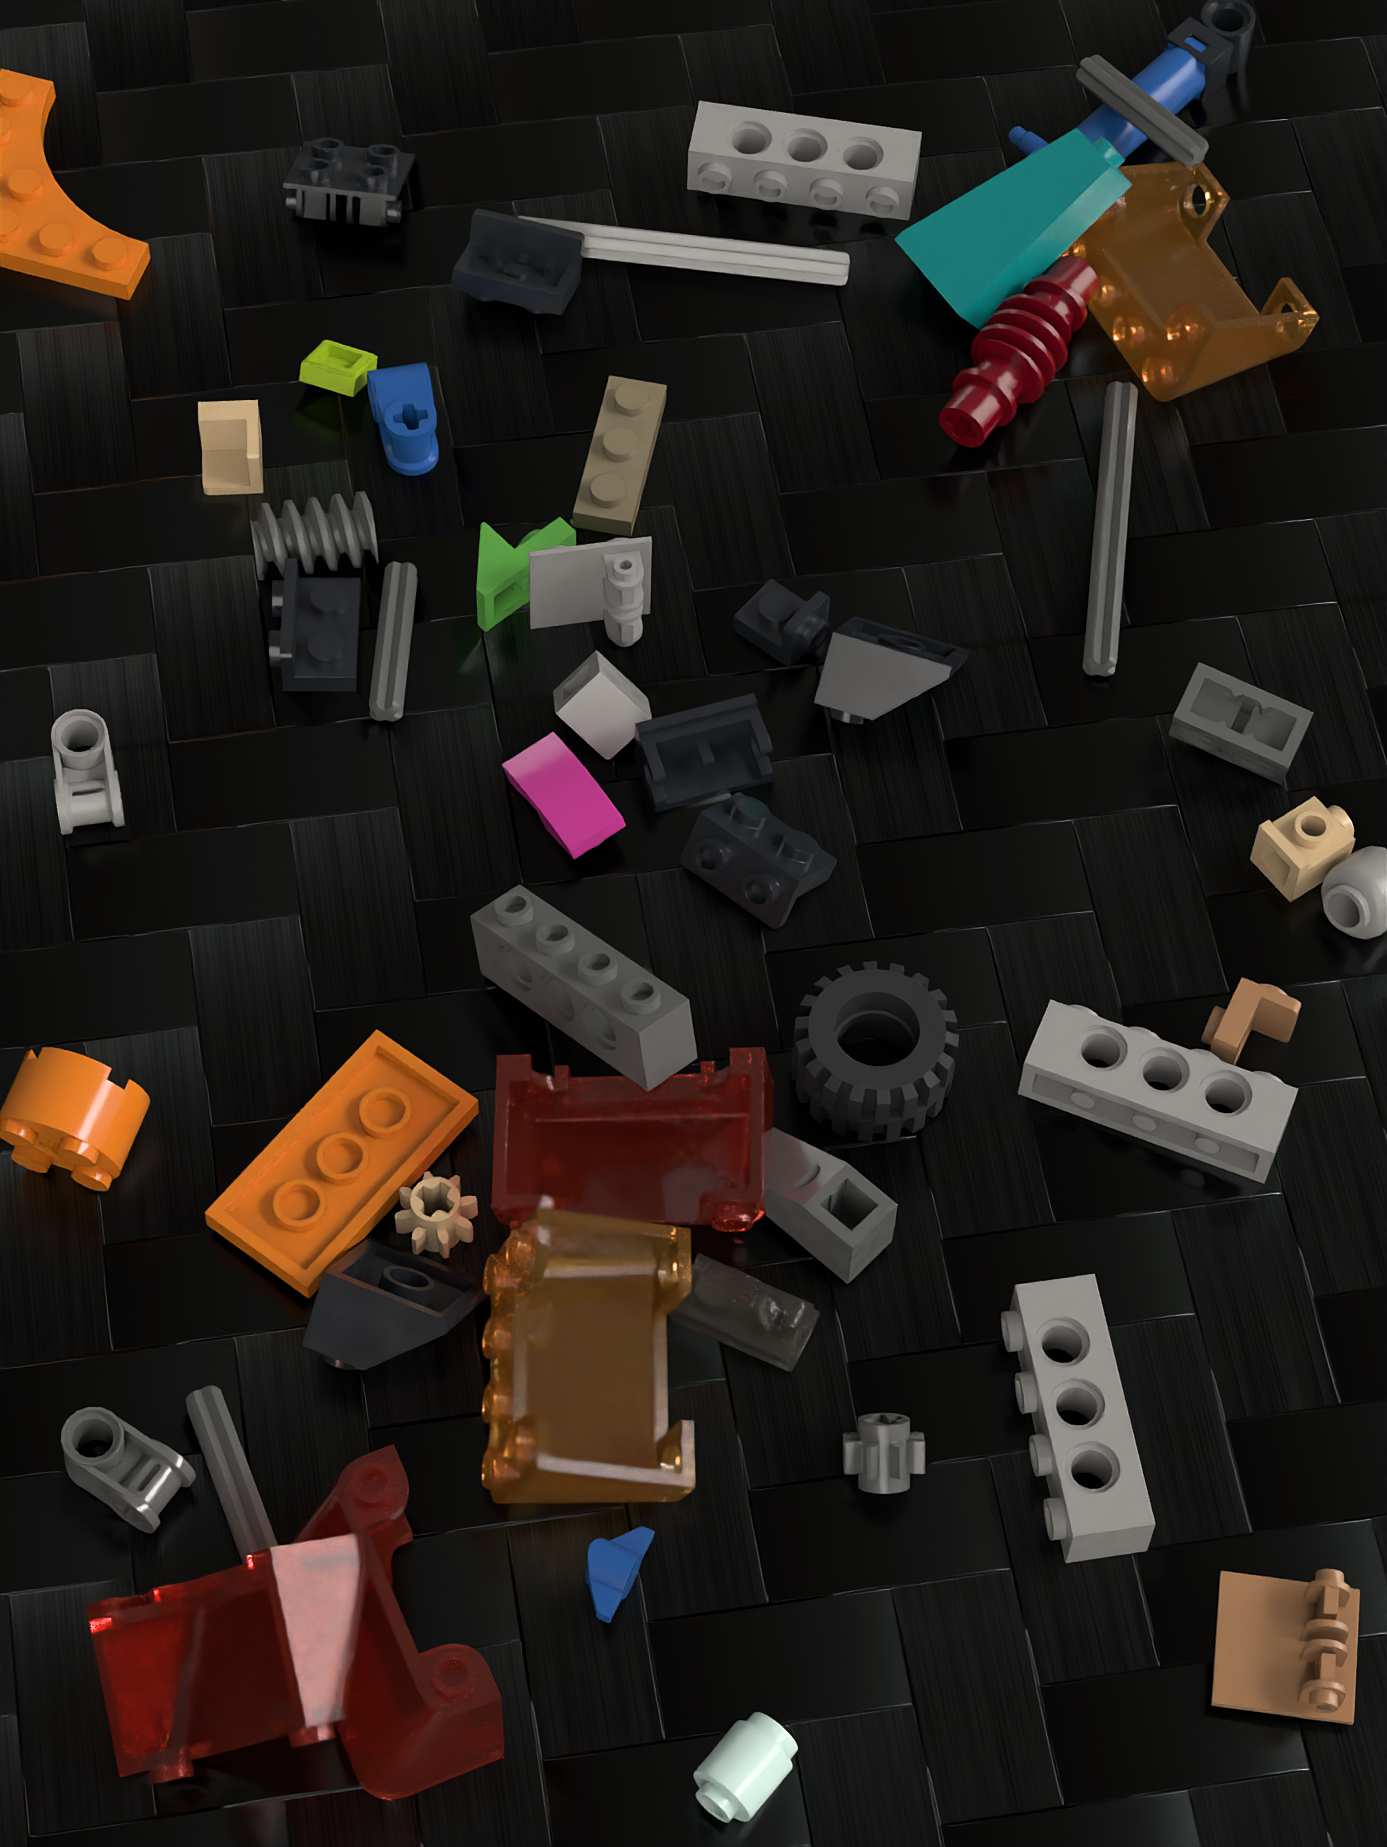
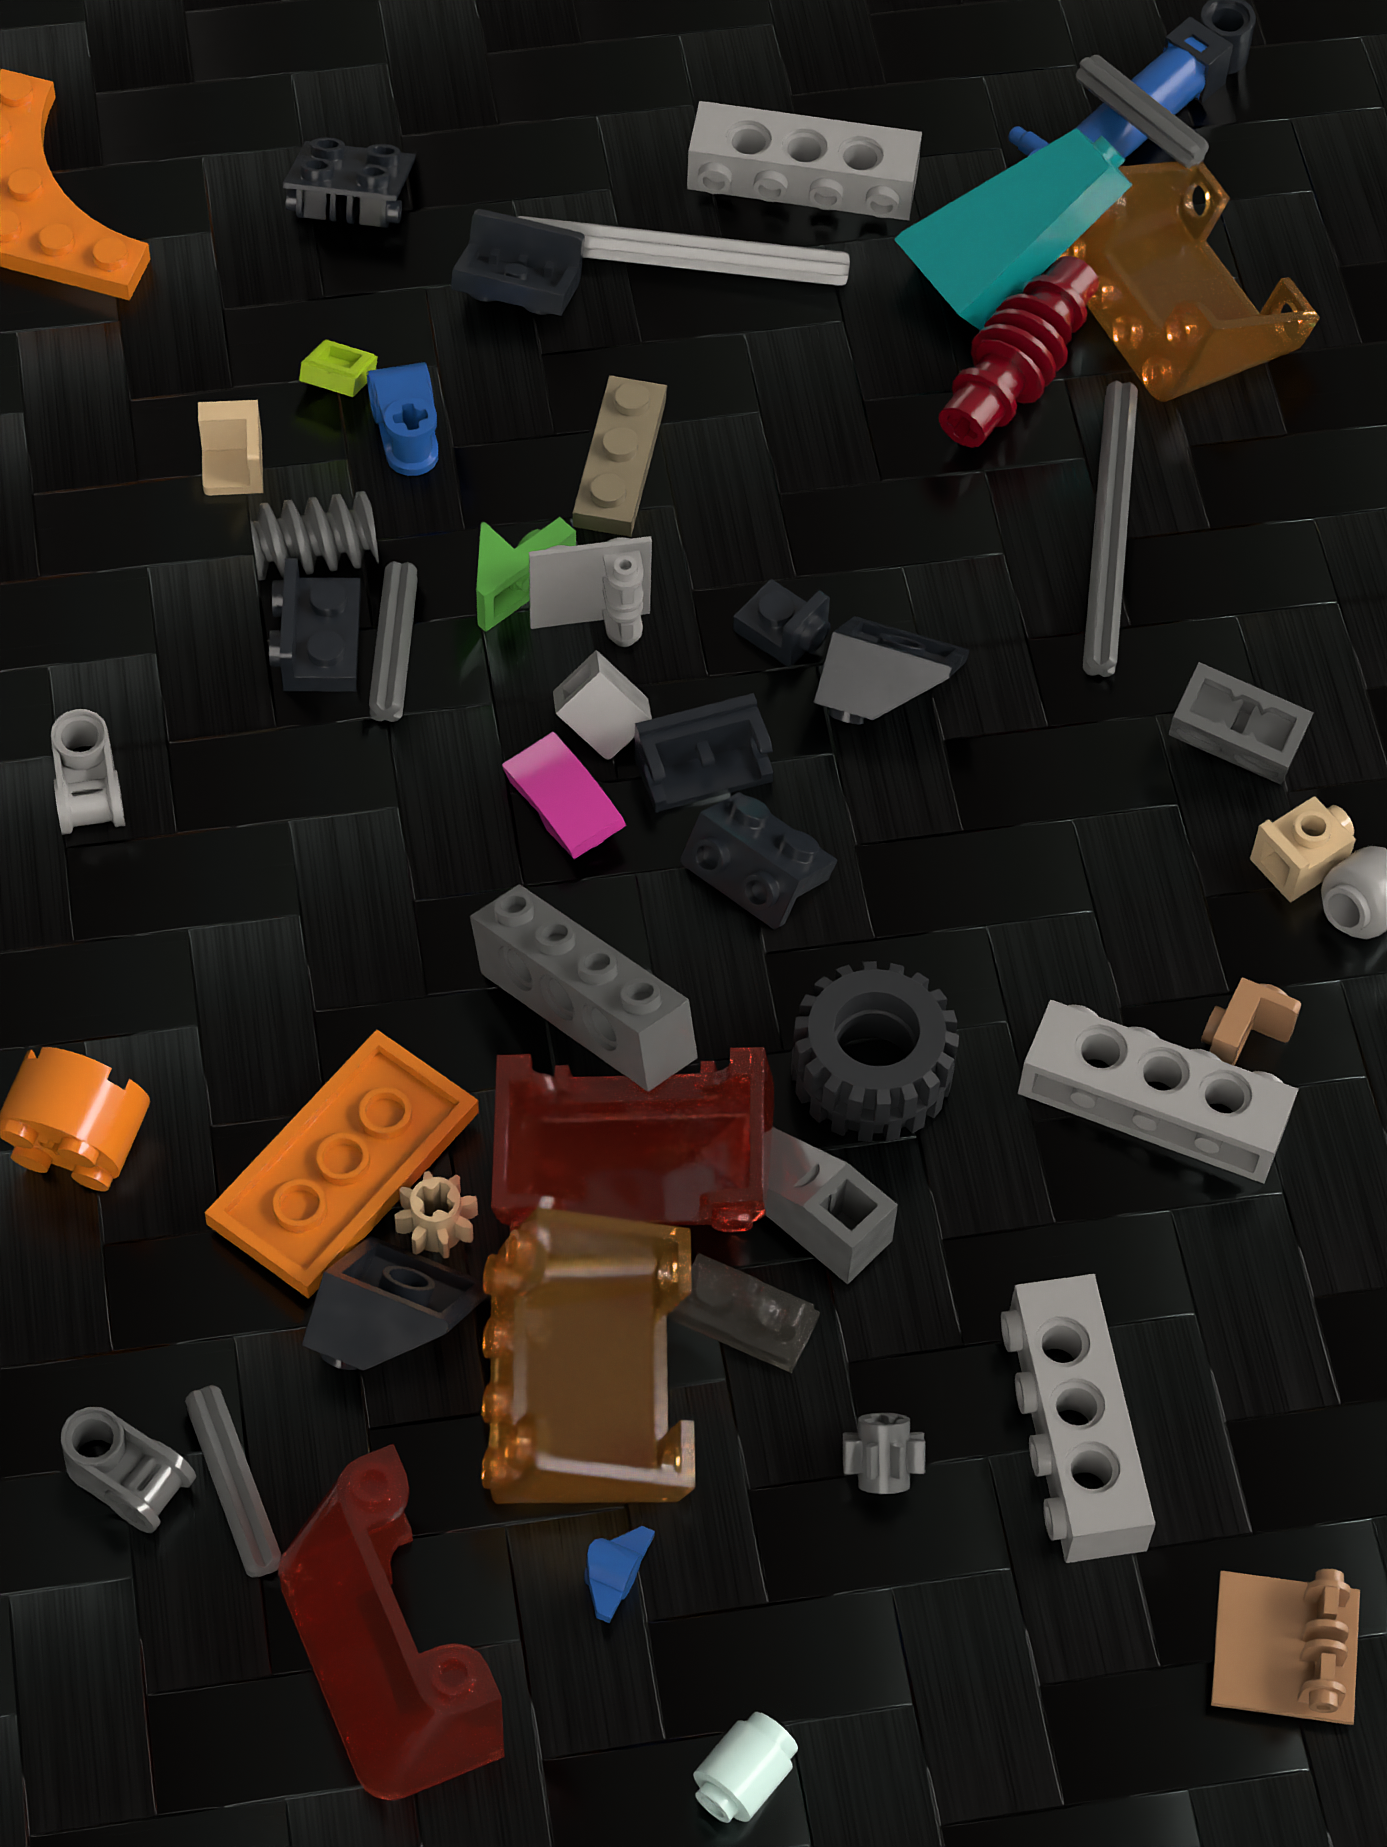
clear red windscreen [86,1533,370,1785] -> none

